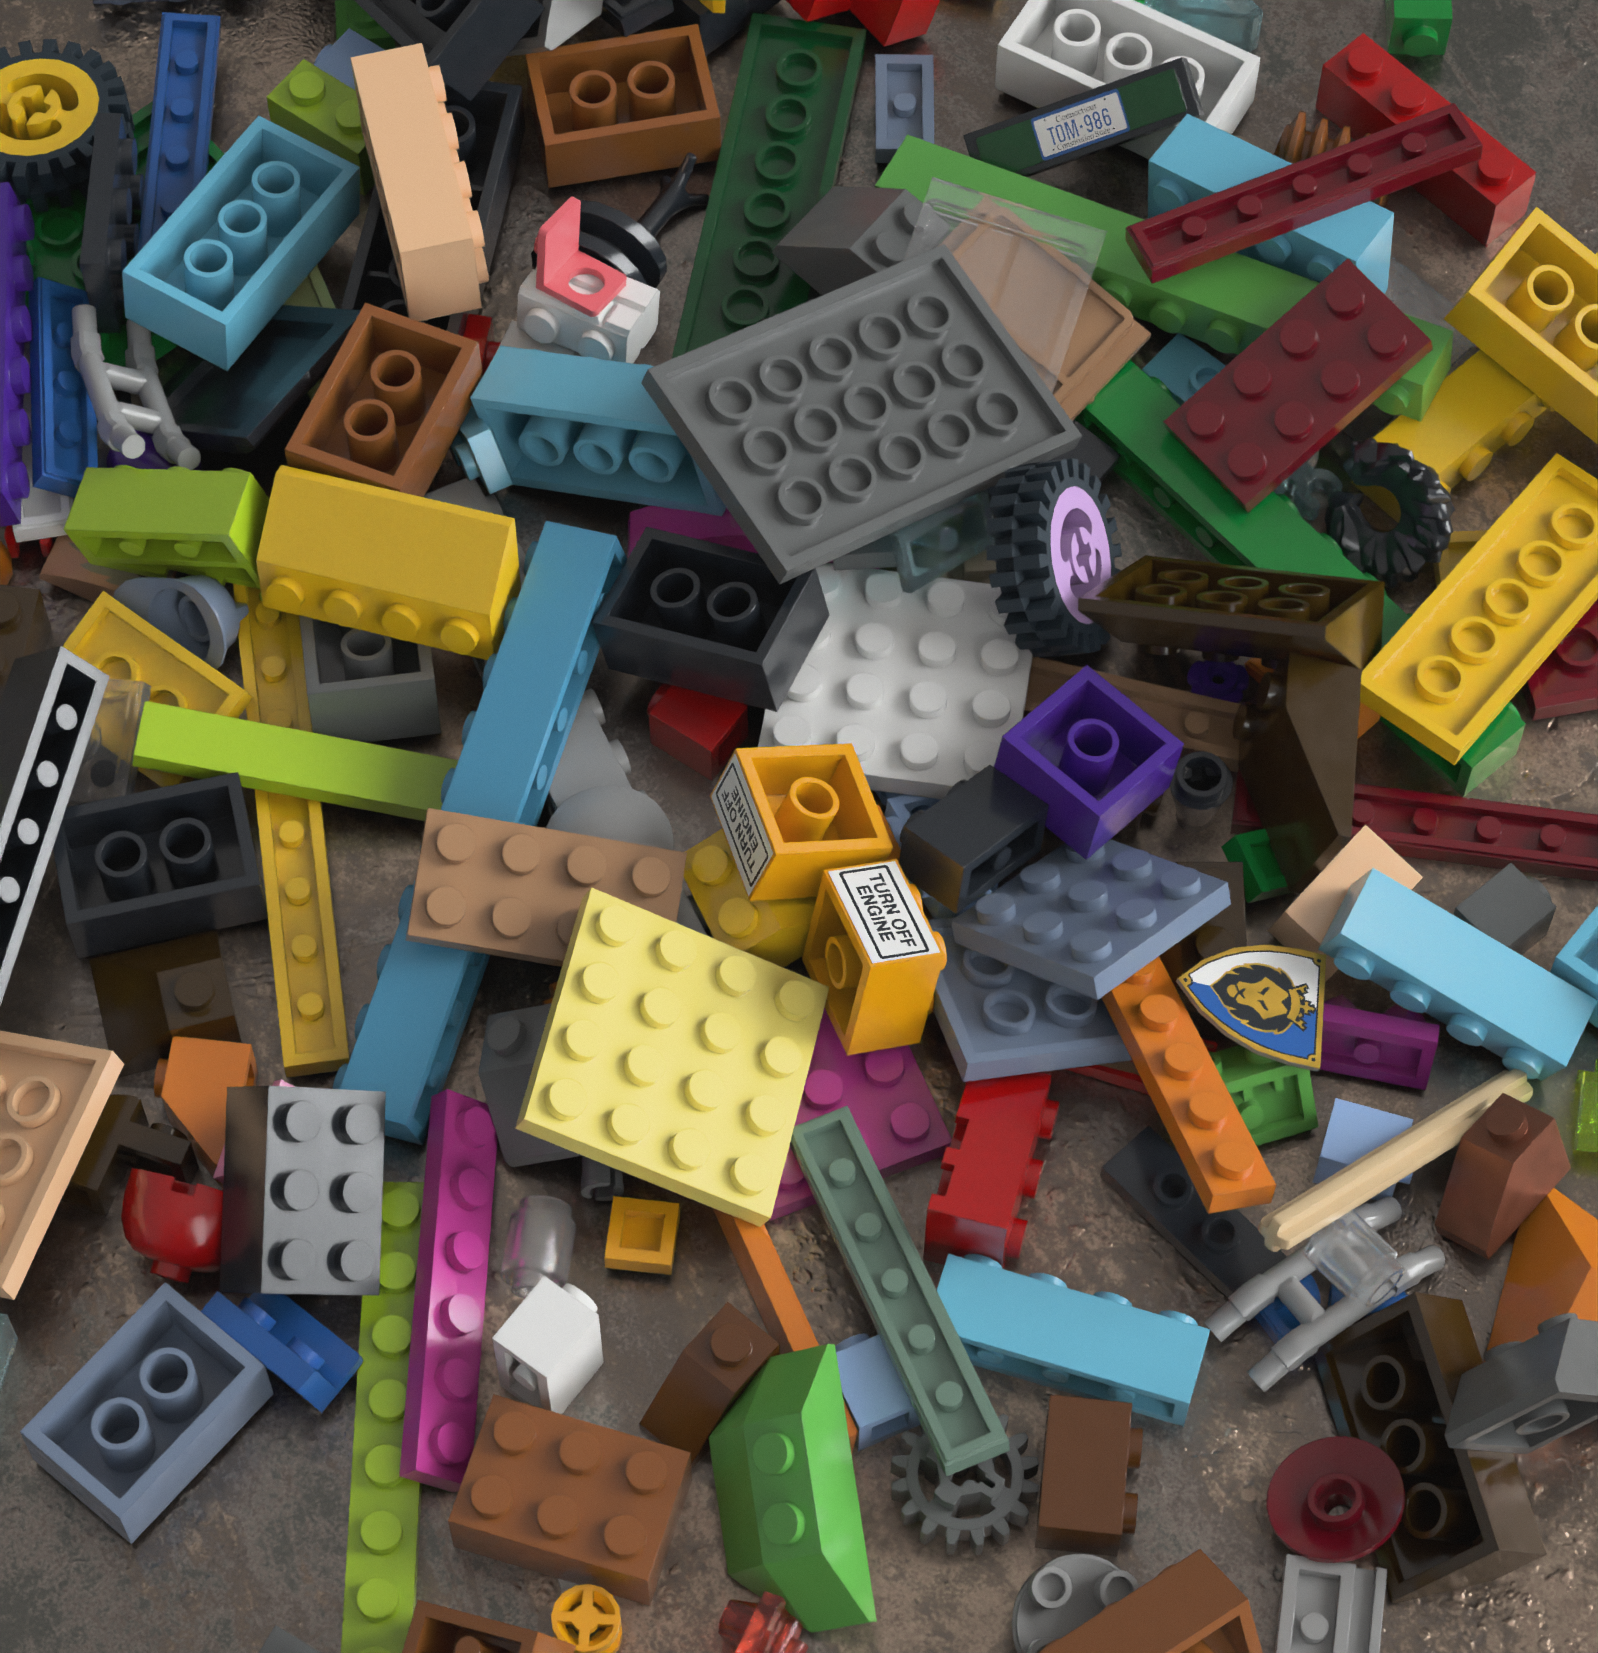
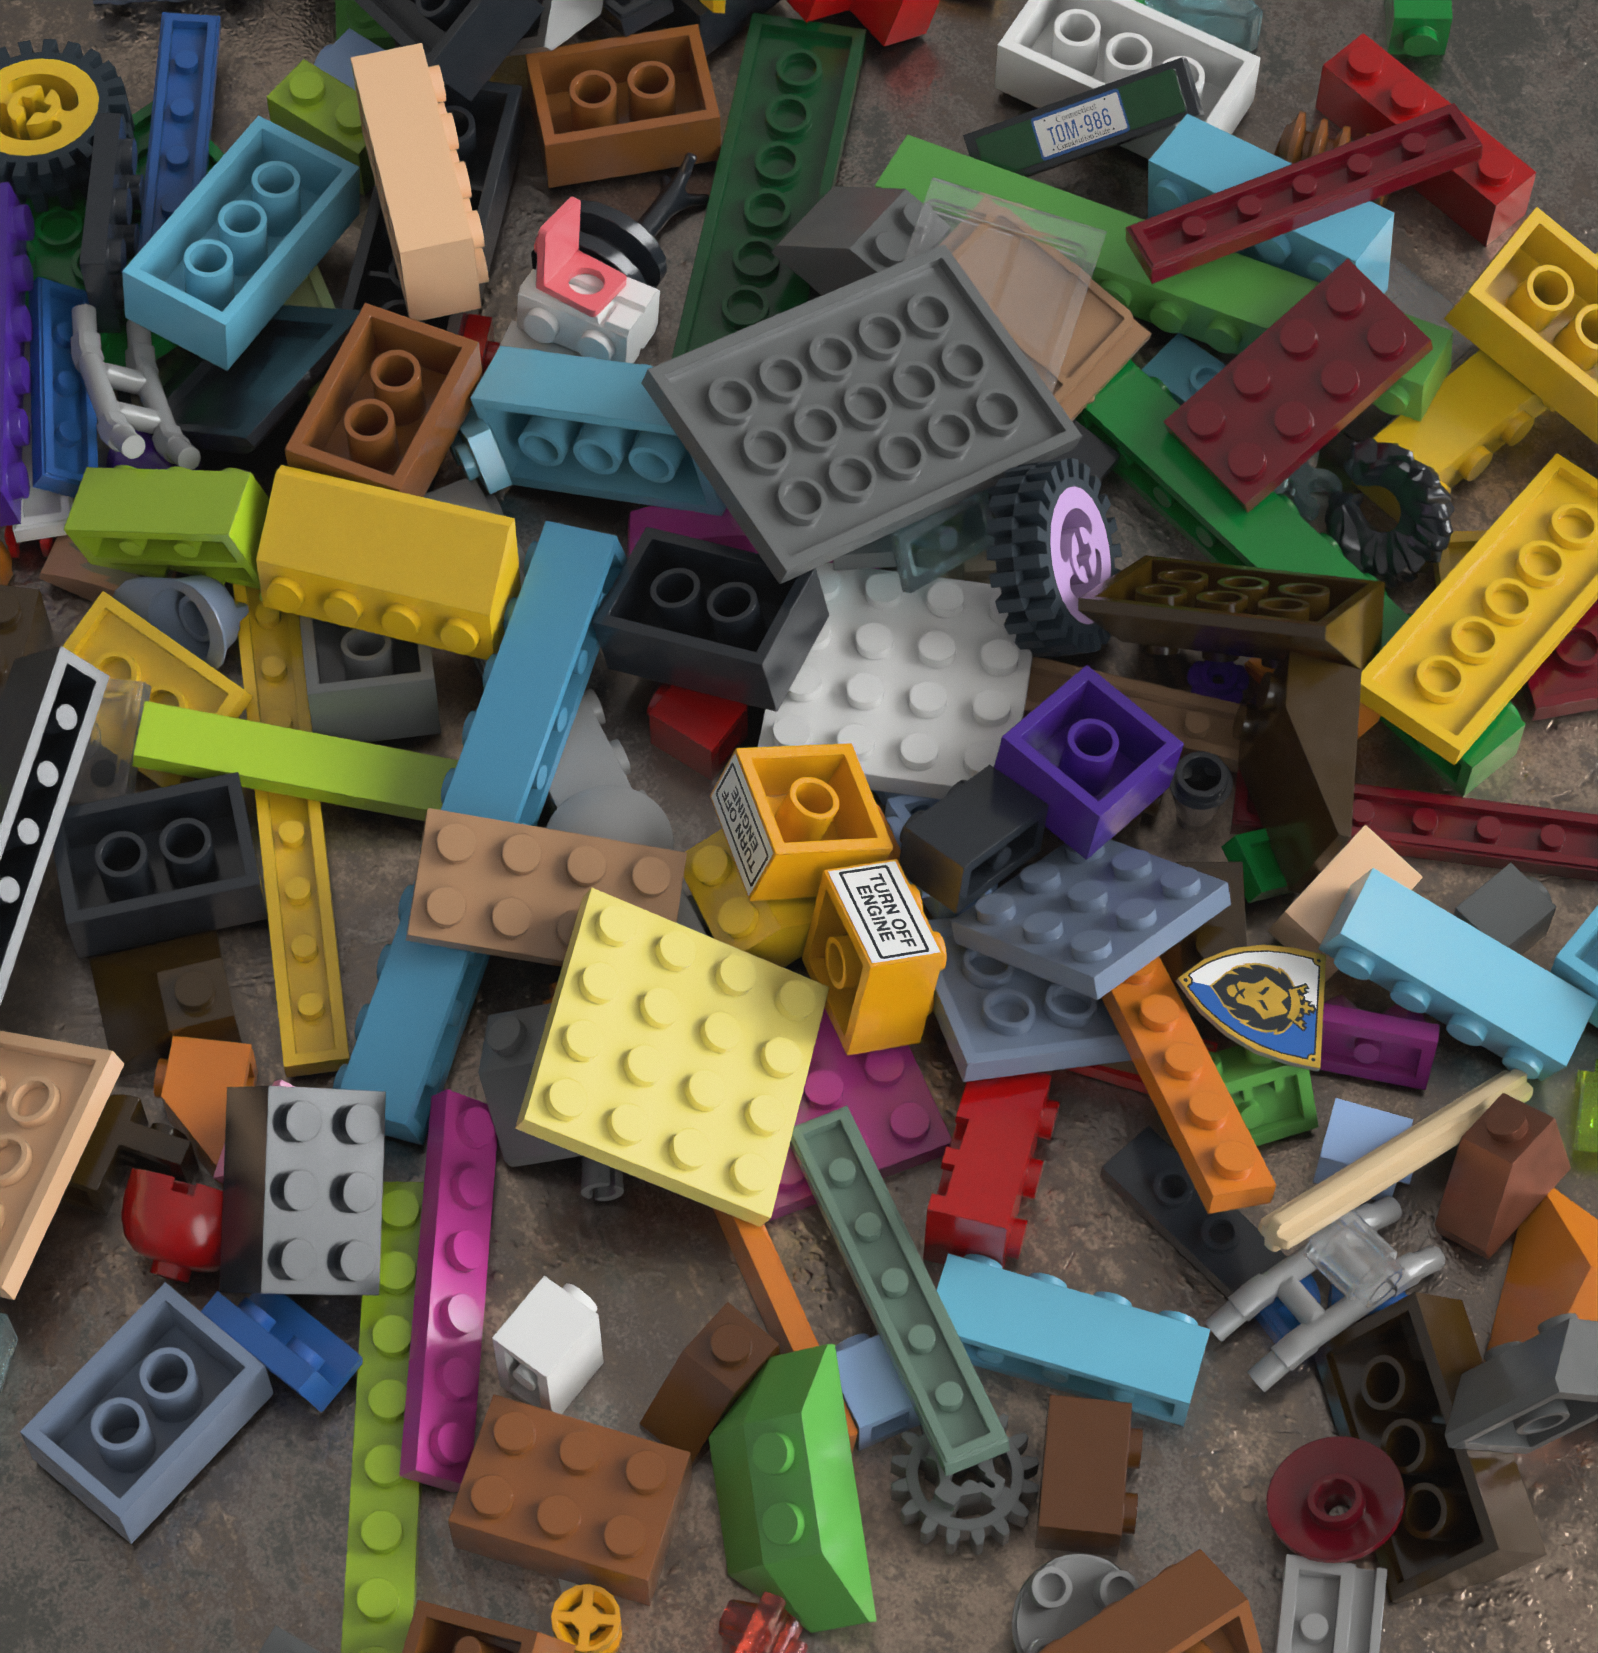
clear brick [500,1195,576,1299] -> none
light orange plate [604,1196,680,1275] -> none
sand blue plate [875,54,934,163] -> none

